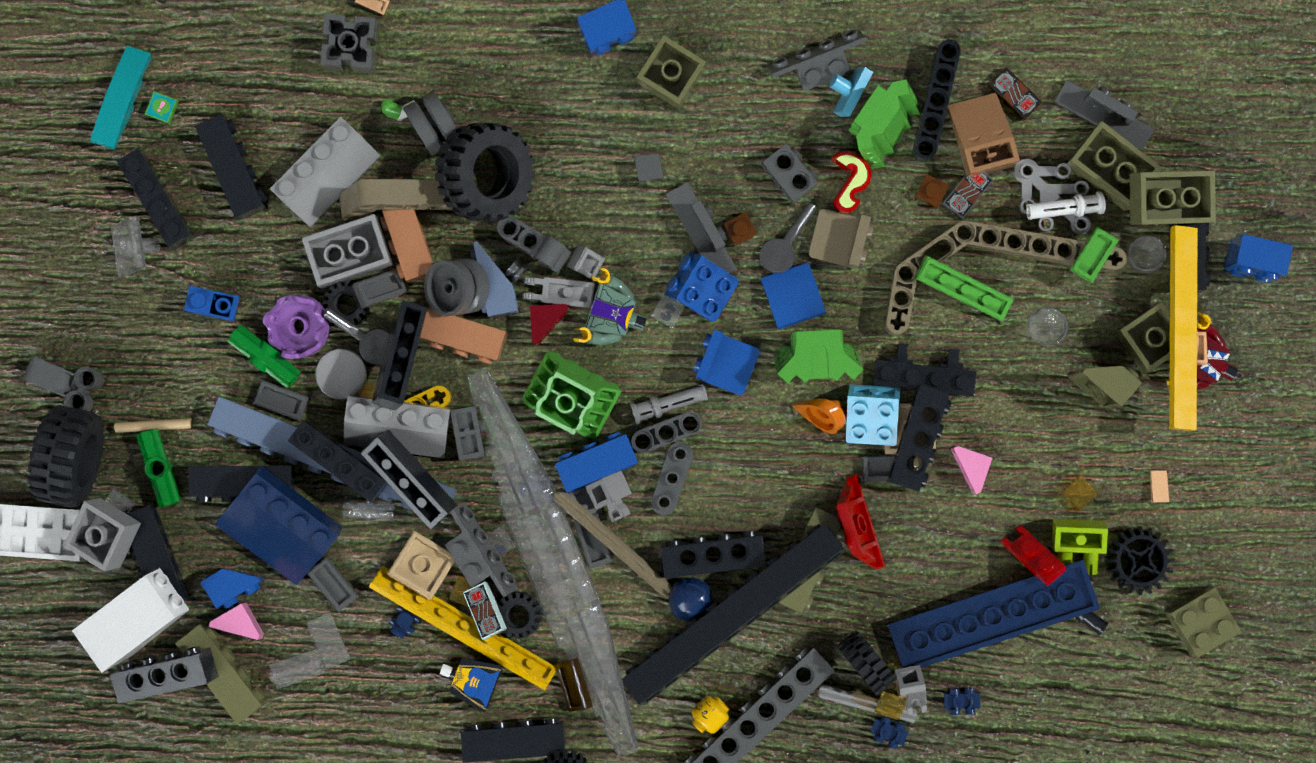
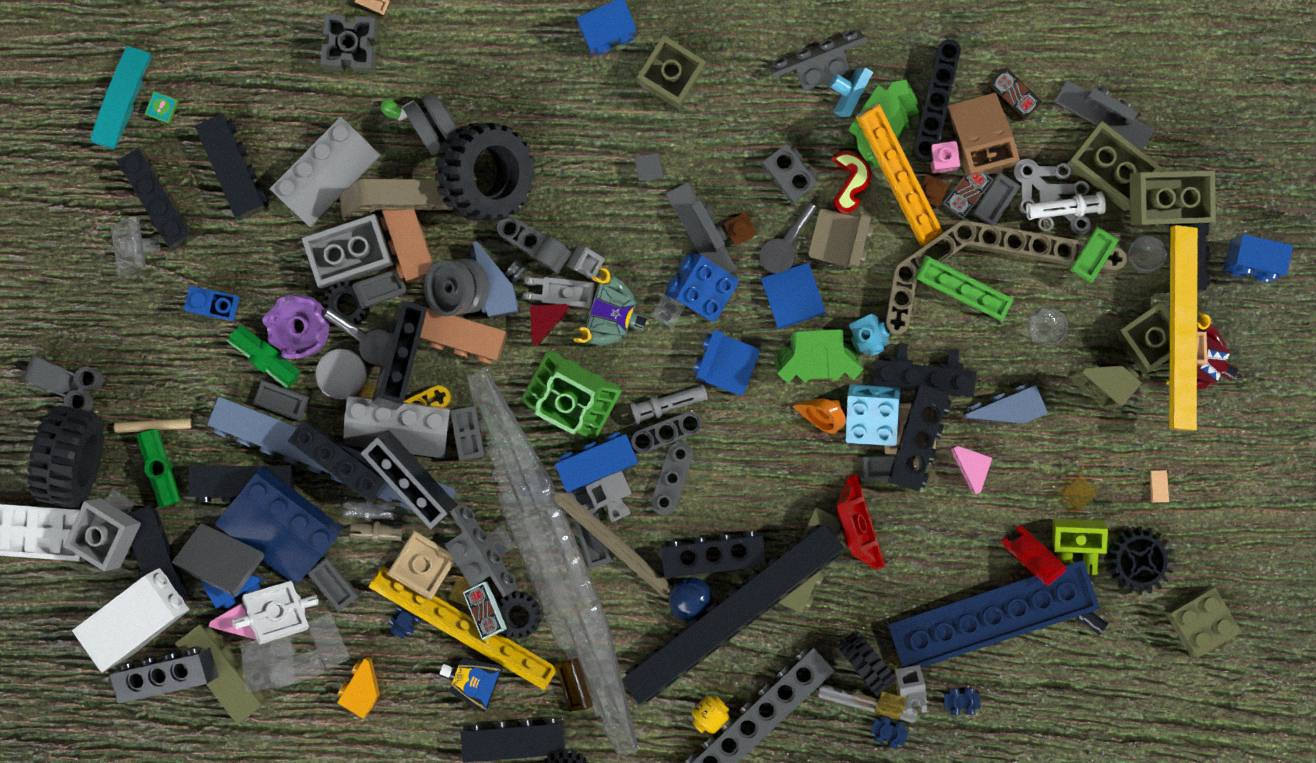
none -> dark grey tile [171,523,265,597]
none -> white plate [232,581,318,644]
none -> clear hinge [240,635,296,693]
none -> light orange slope [337,657,380,719]
none -> dark tan pin [350,522,402,542]
none -> medium azure brick [849,314,890,356]
none -> light orange tile [856,103,944,247]
none -> bright pink bracket [930,141,960,174]
none -> sand blue slope [962,383,1048,424]
none -> dark grey tile [972,172,1020,226]

